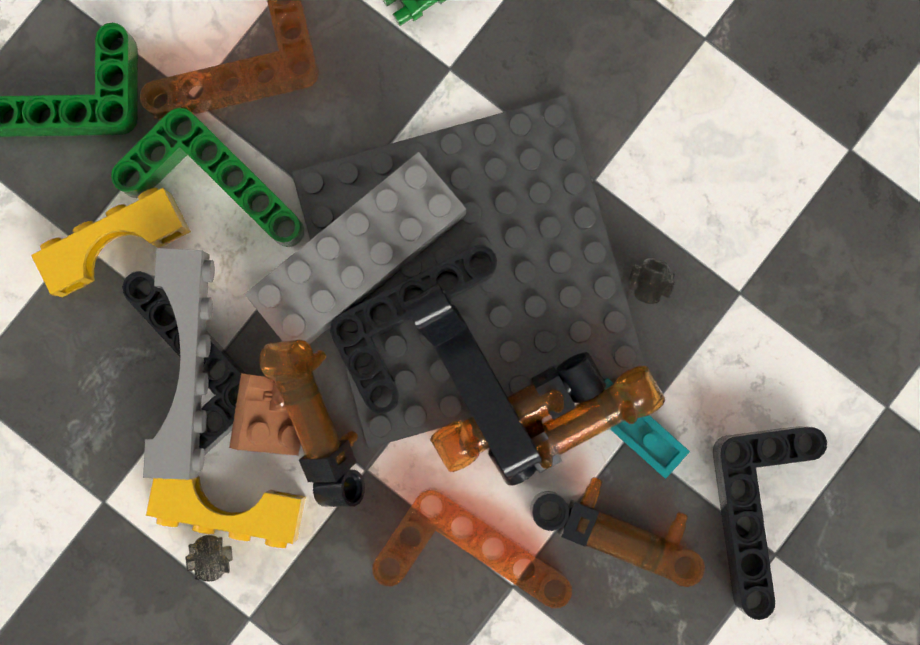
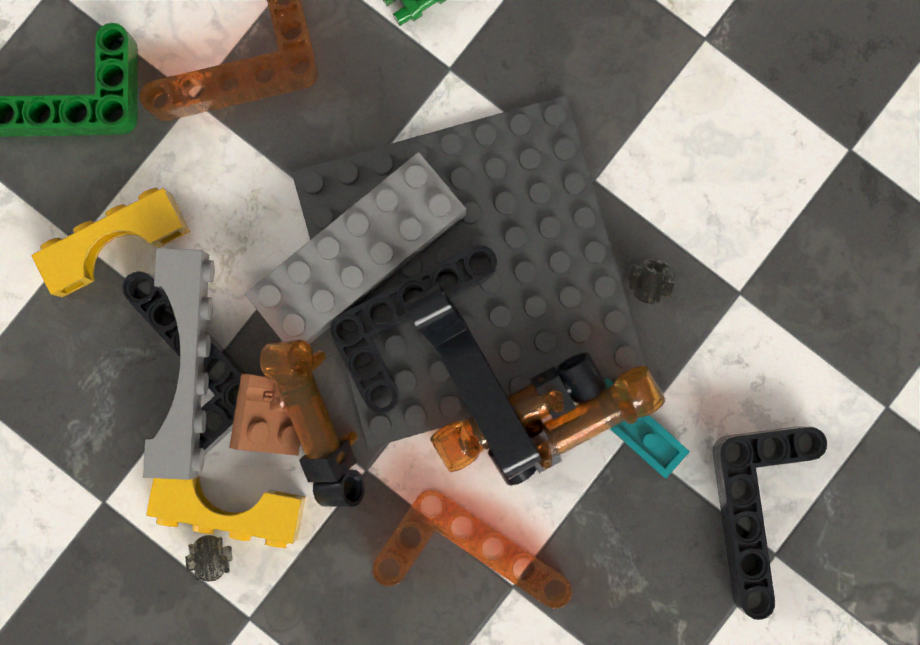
green beam [111,108,305,247] -> none
clear orange piece [530,477,705,587] -> none

